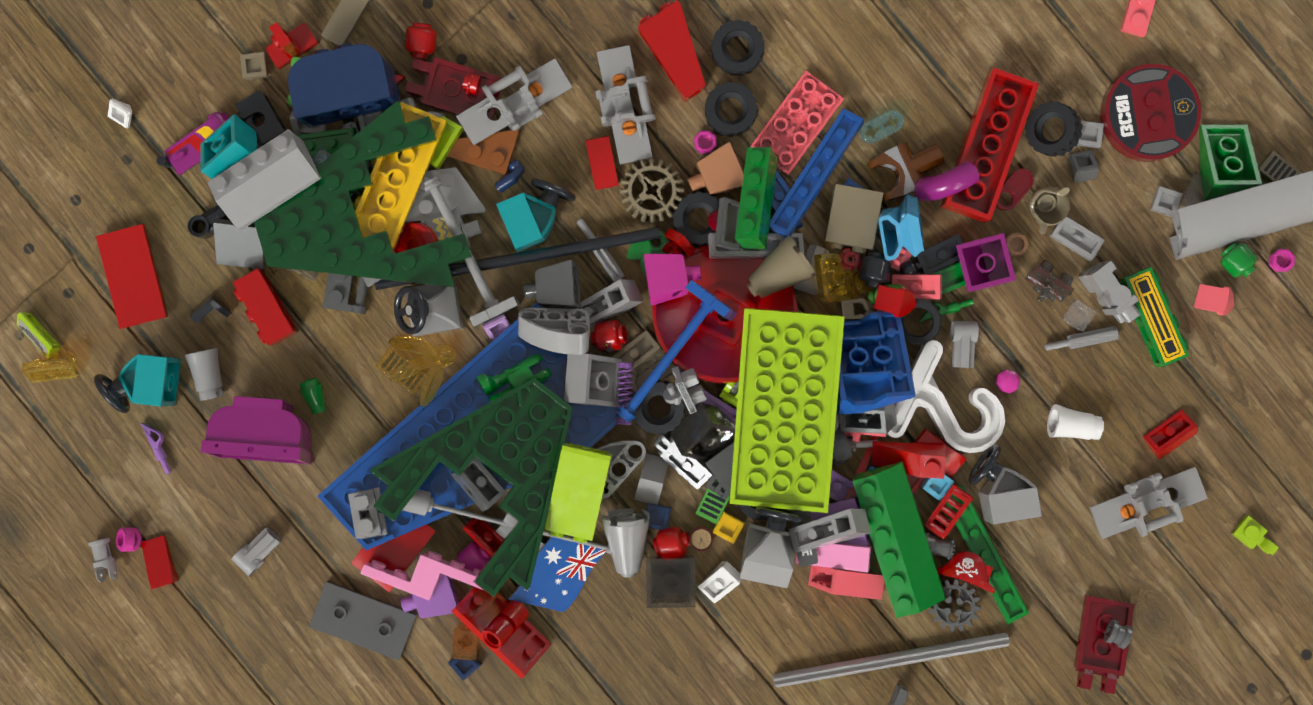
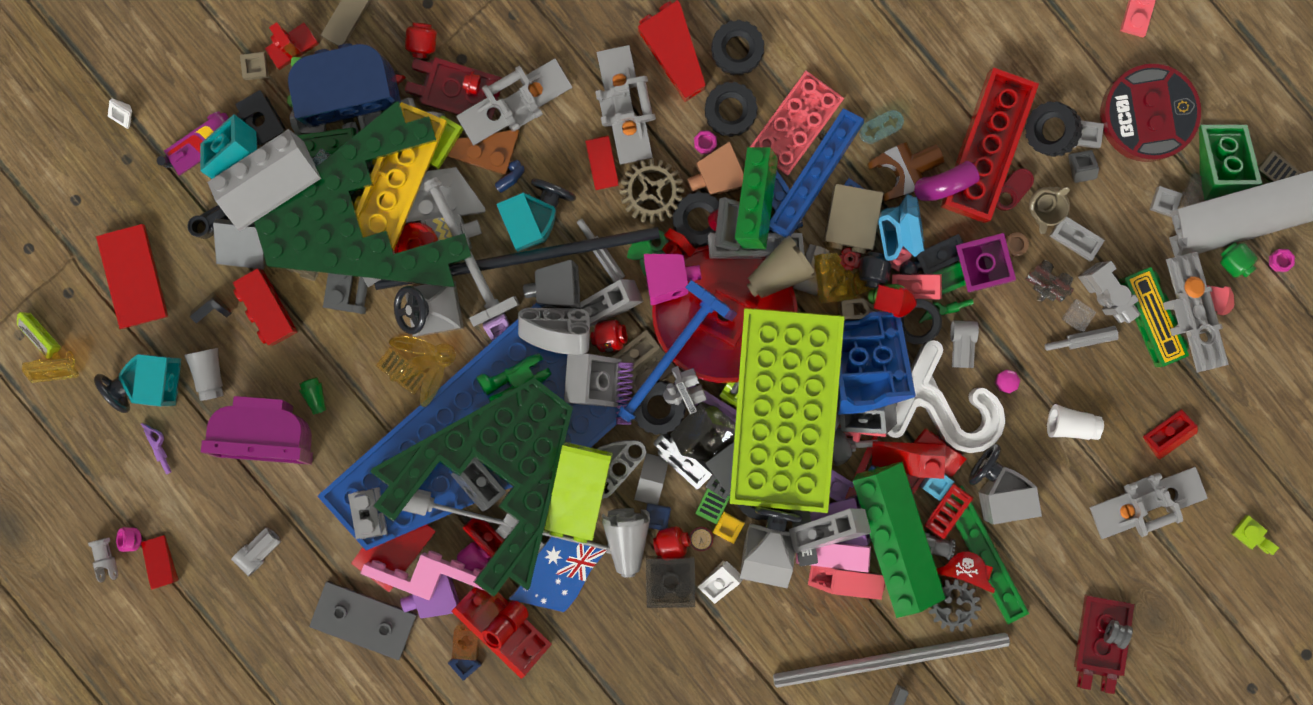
none -> light grey piece [1163,252,1229,372]

